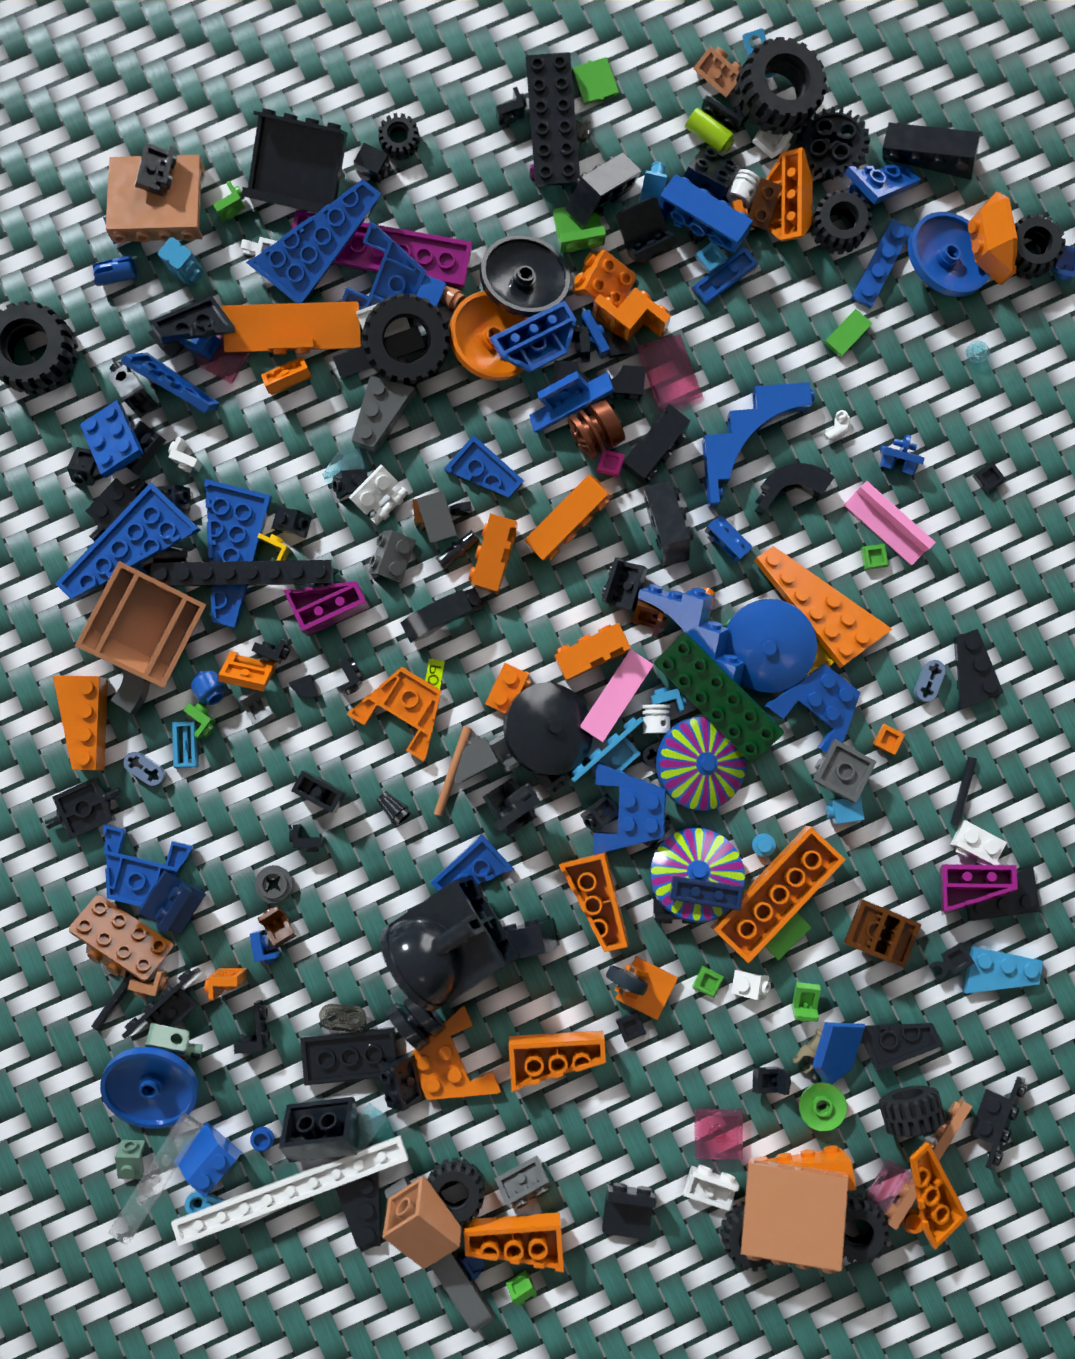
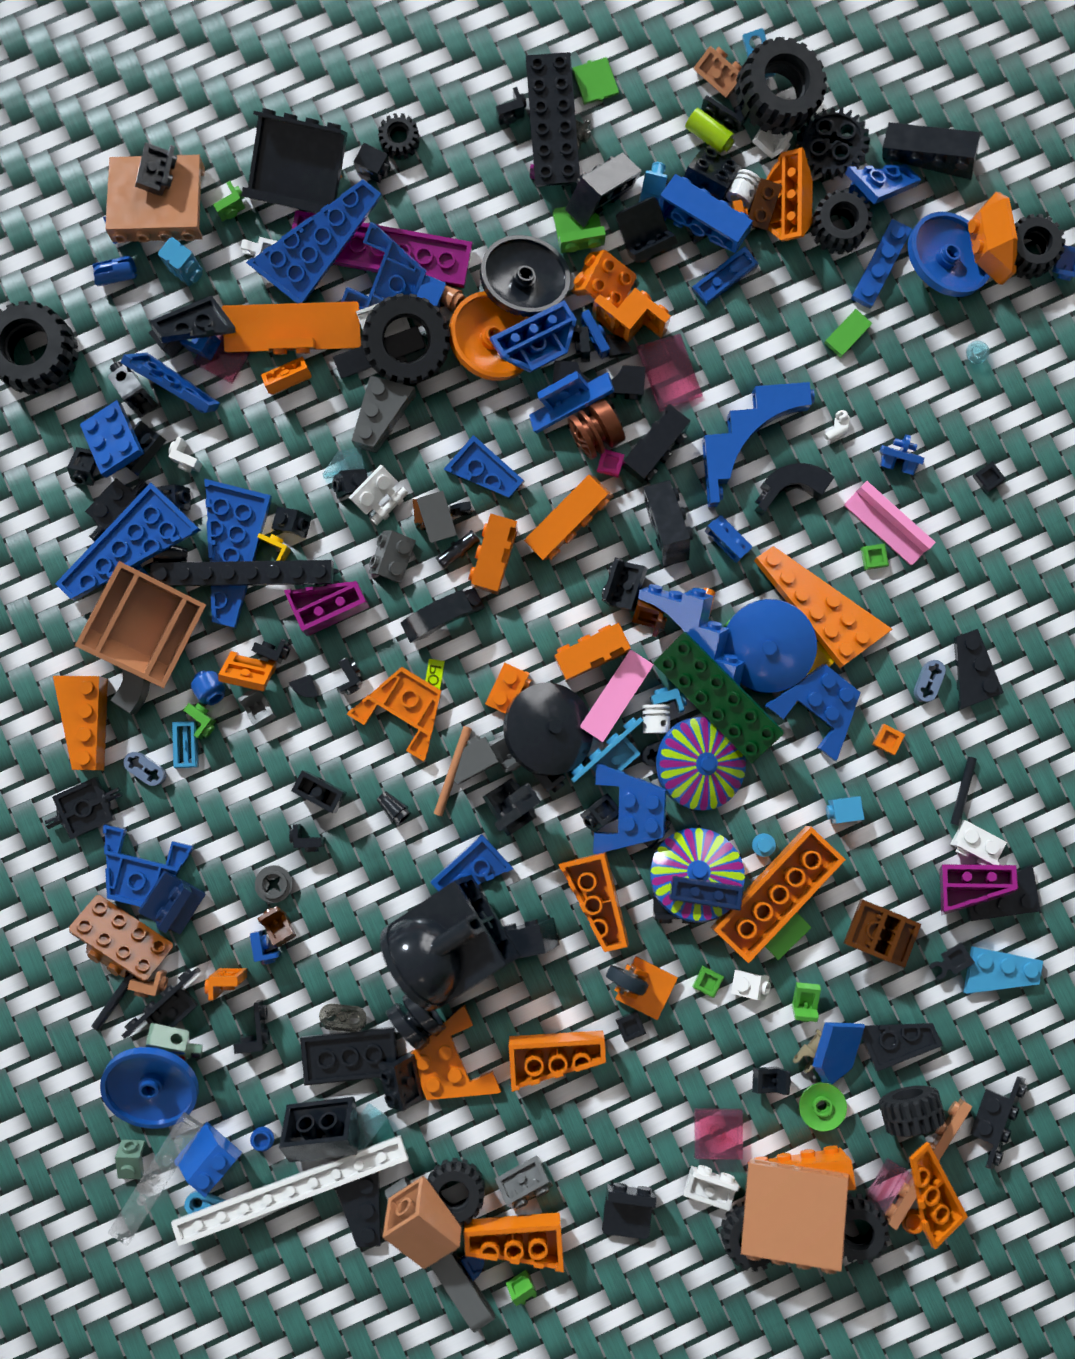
dark azure tile [695,242,728,274] -> none
dark grey bracket [813,739,877,803] -> none

